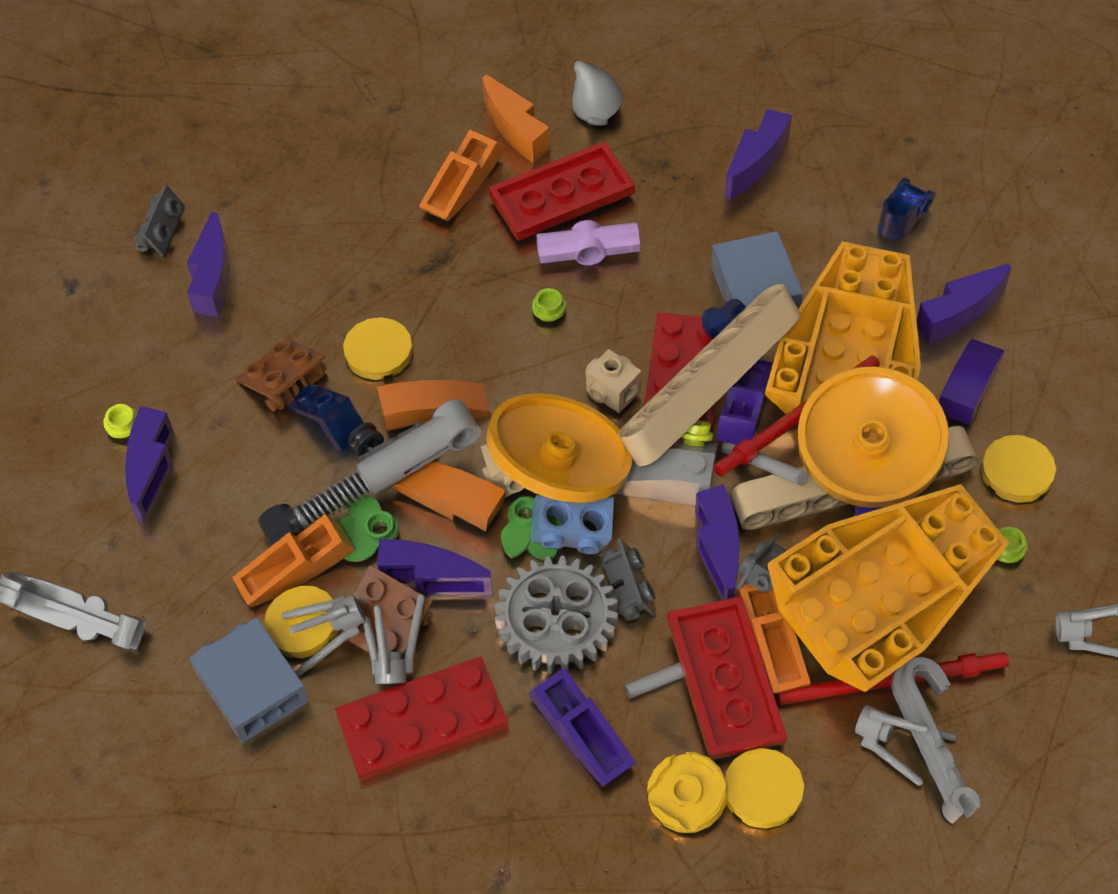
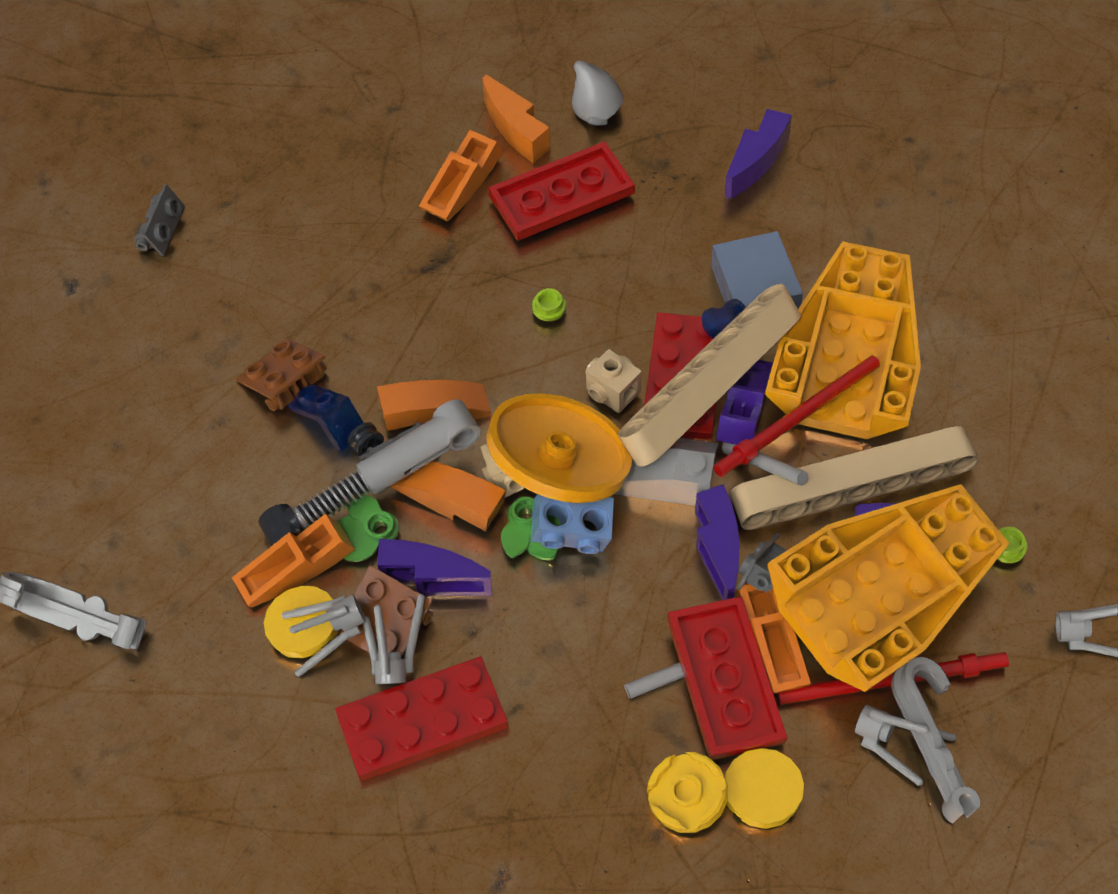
neon yellow plate [103,404,137,438] -> none
dark purple slope [125,406,174,523] -> none
dark purple slope [187,212,230,318] -> none
sand blue brick [189,617,309,743] -> none
yellow tile [343,317,413,380] -> none
light grey gear [495,556,618,674] -> none
dark purple slope [529,667,636,786] -> none
lavender piece [536,220,640,265] -> none
dark grey hinge [603,538,656,621] -> none
neon yellow plate [680,420,713,447] -> none
light orange dish [798,367,949,508] -> none
clear blue piece [878,177,935,240] -> none
dark purple slope [917,263,1011,344] -> none
dark purple slope [939,338,1005,425] -> none
yellow tile [981,435,1056,503] -> none

